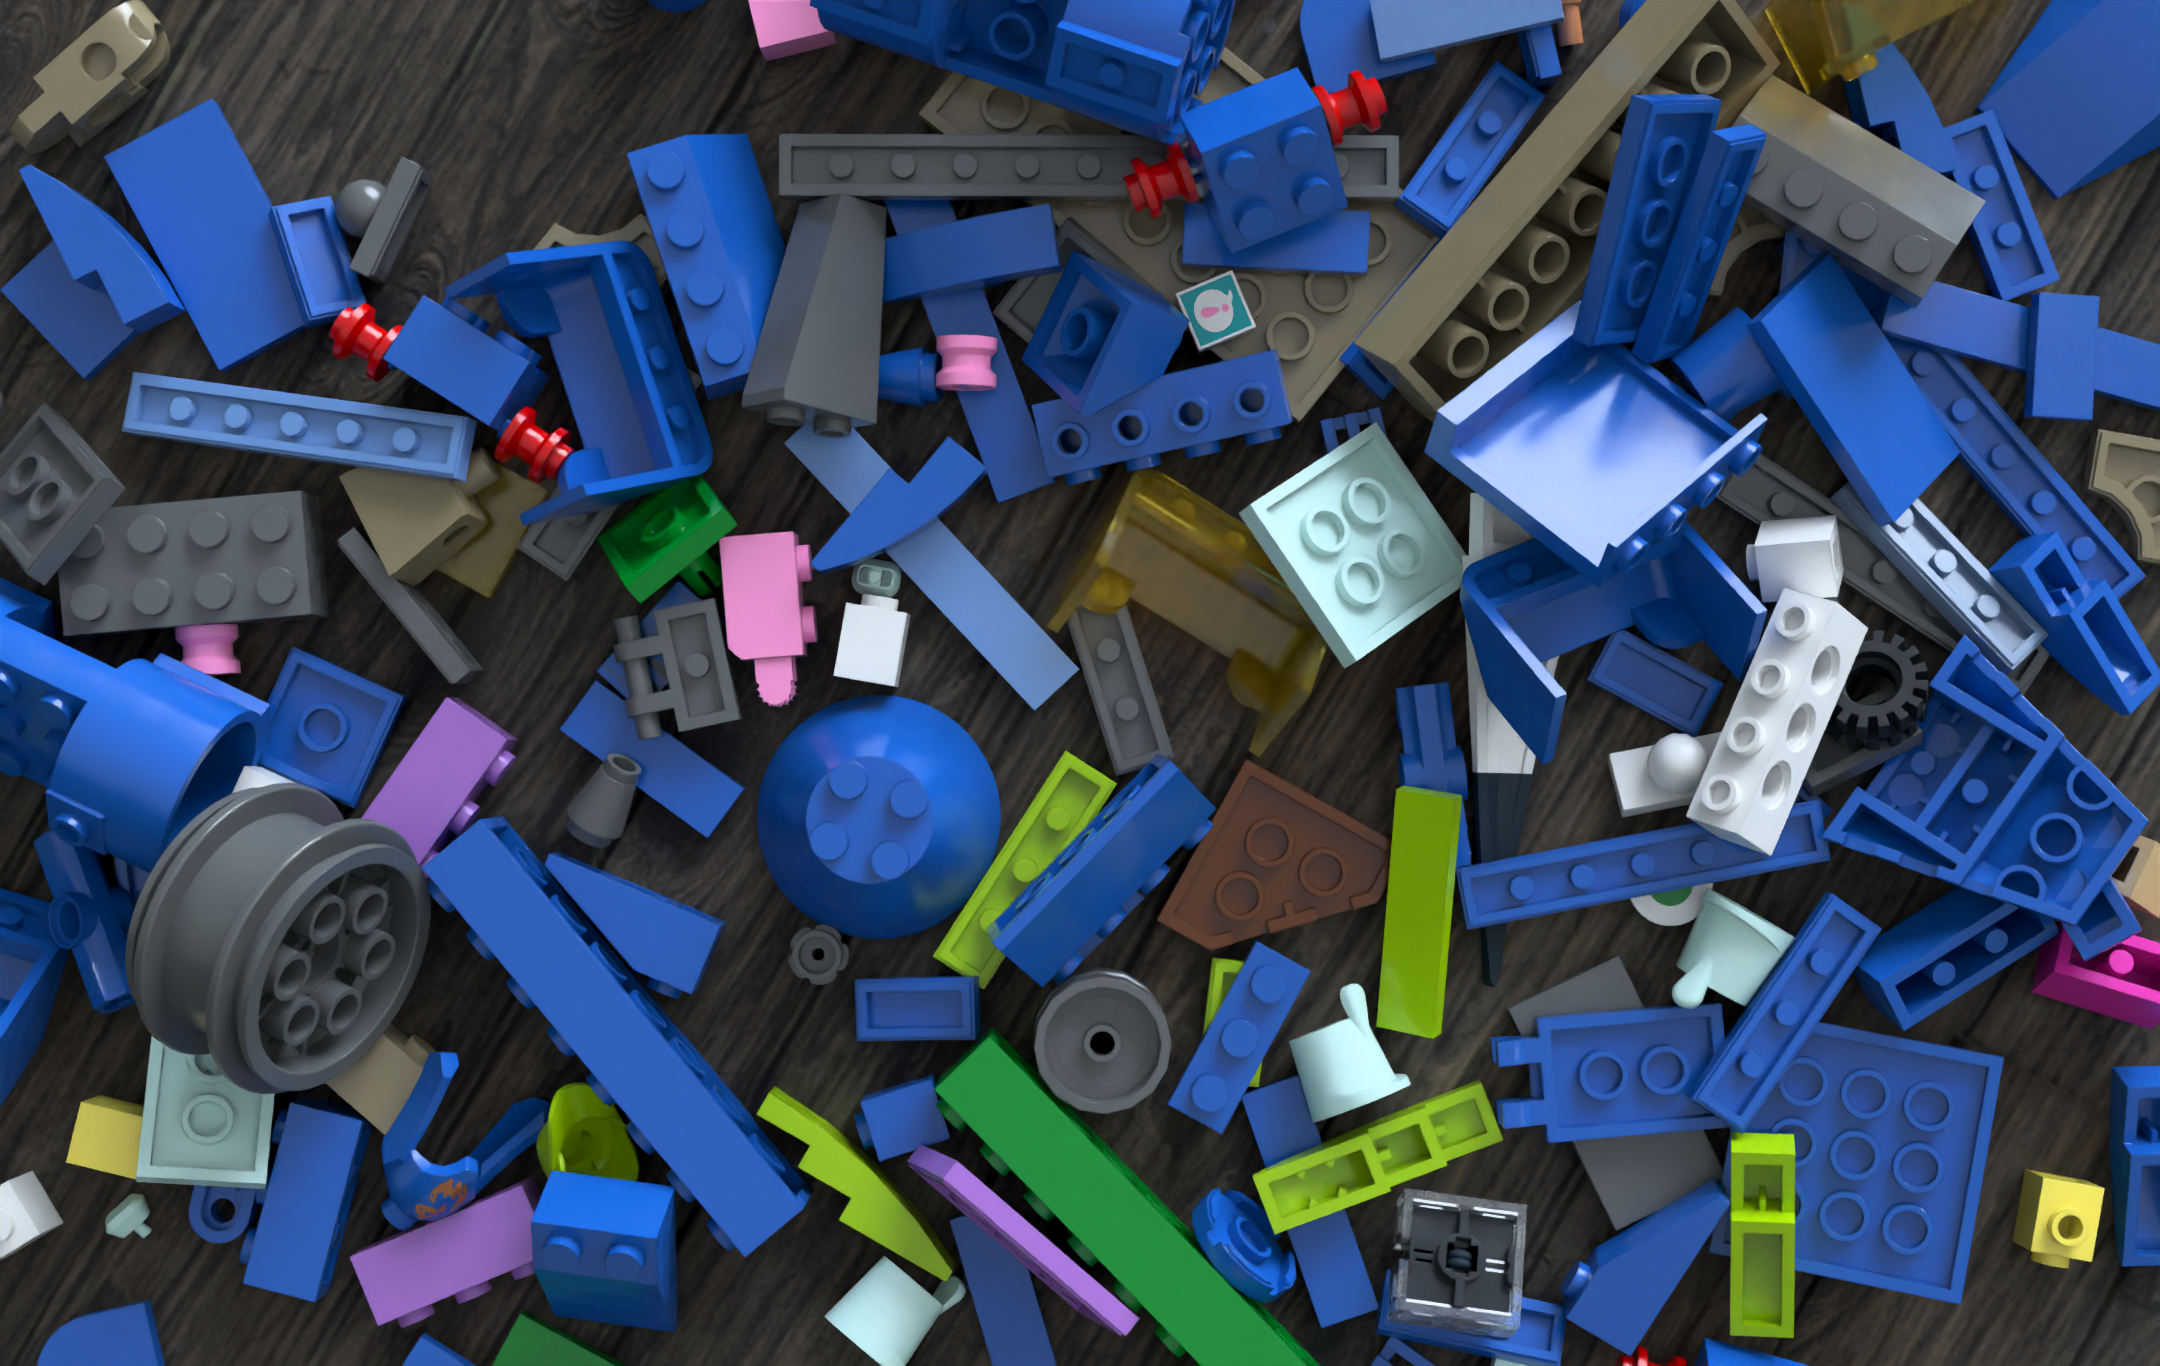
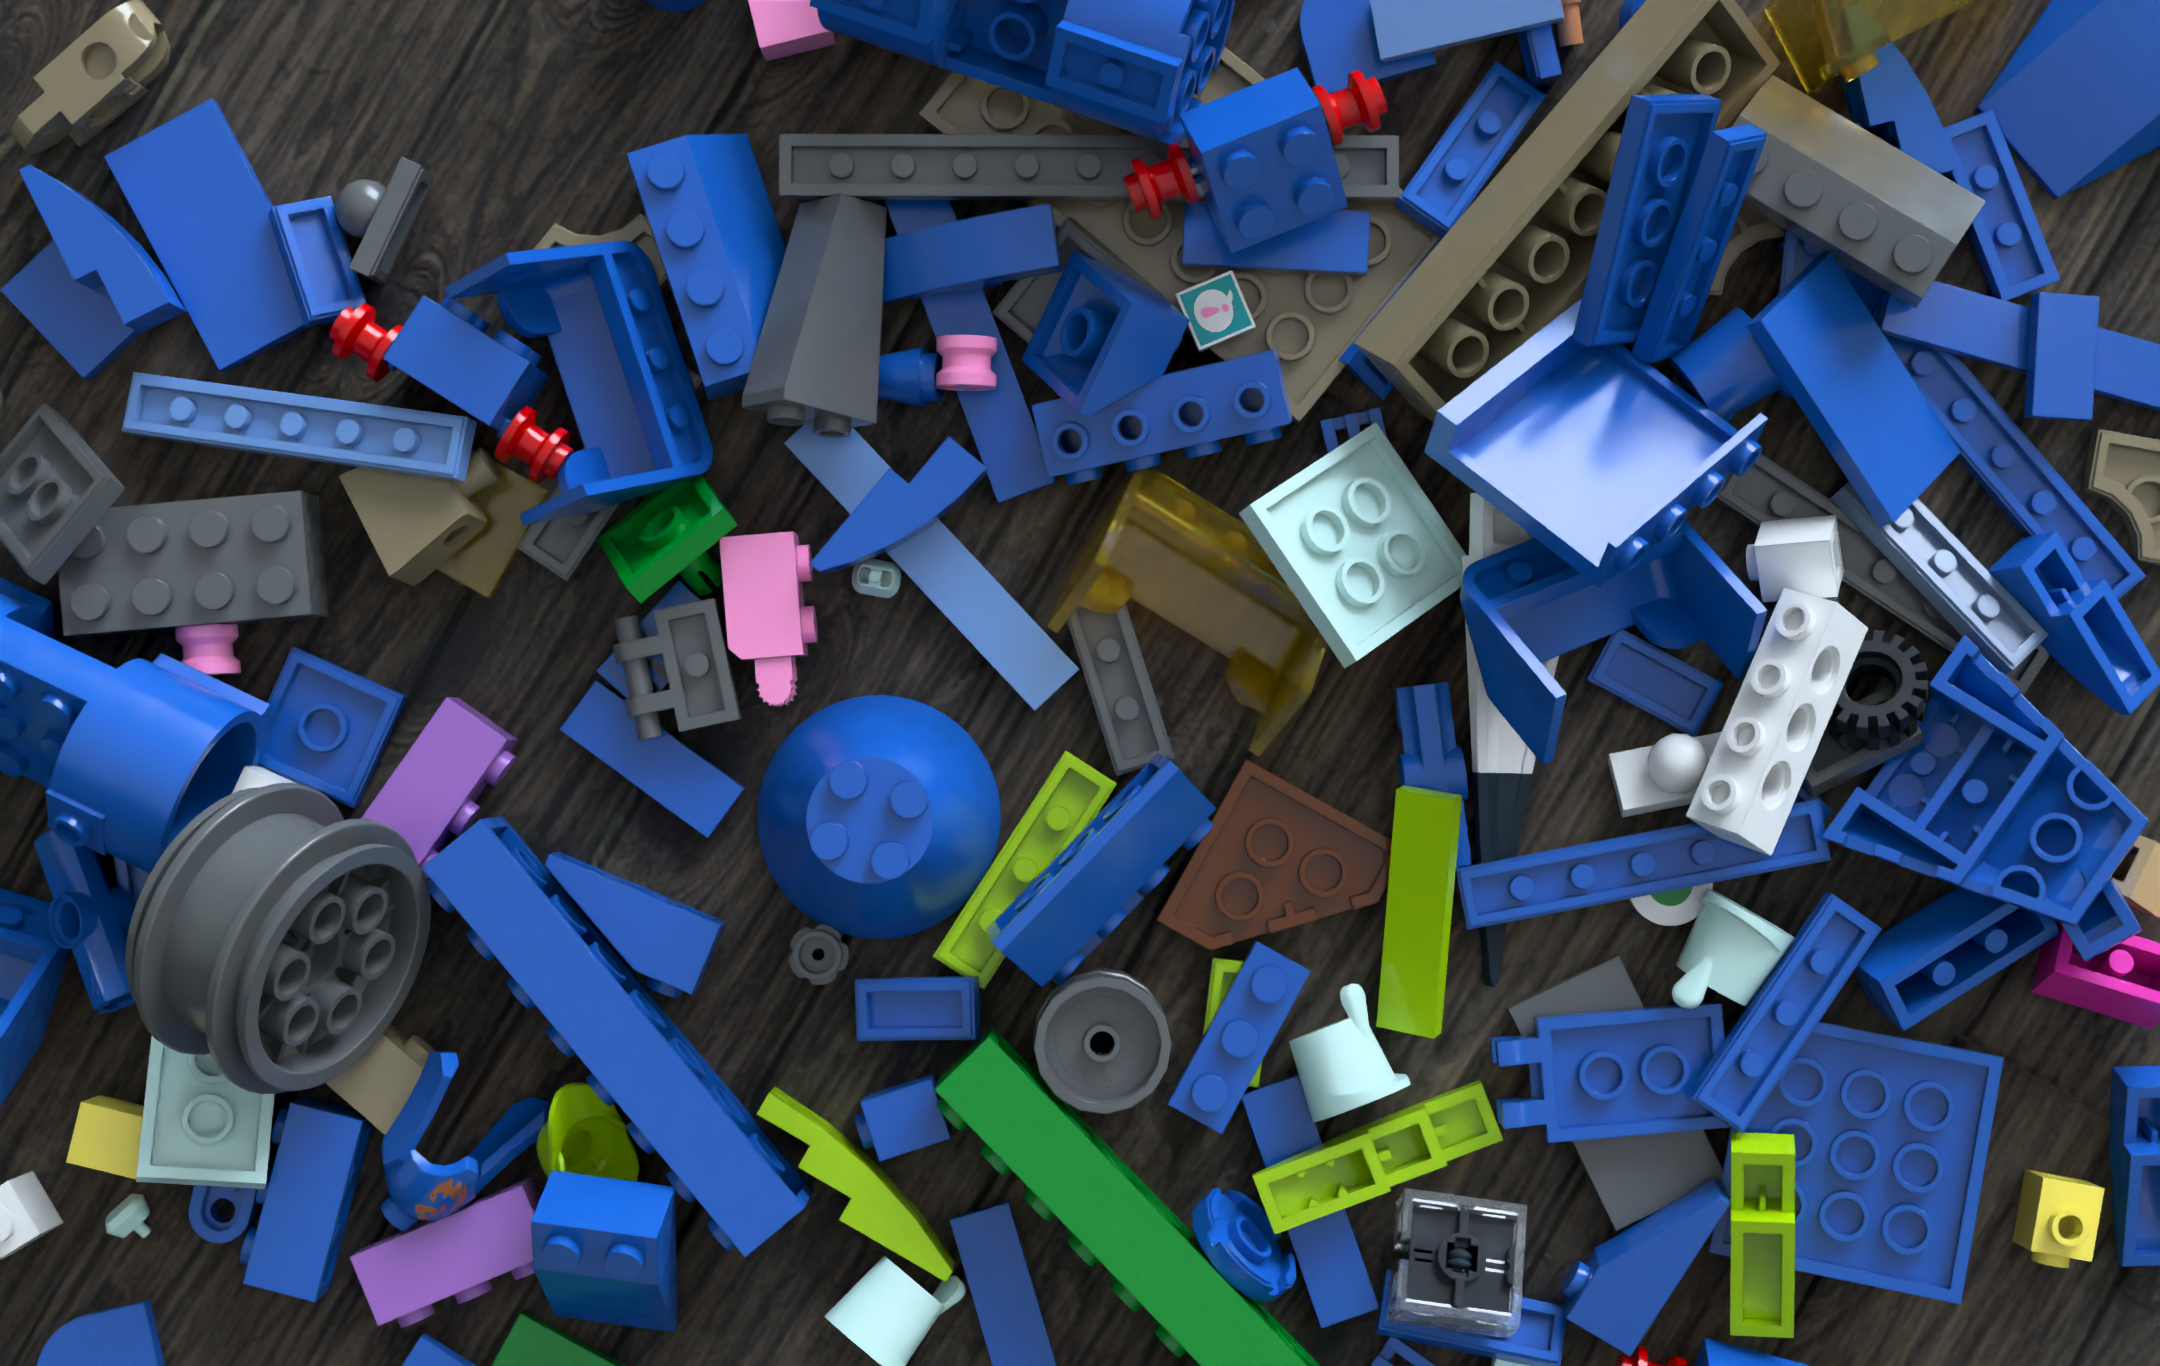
dark grey tile [337,527,484,684] -> none
dark grey cone [566,753,641,848] -> none
white brick [833,594,910,687] -> none
medium lavender tile [907,1144,1140,1336] -> none

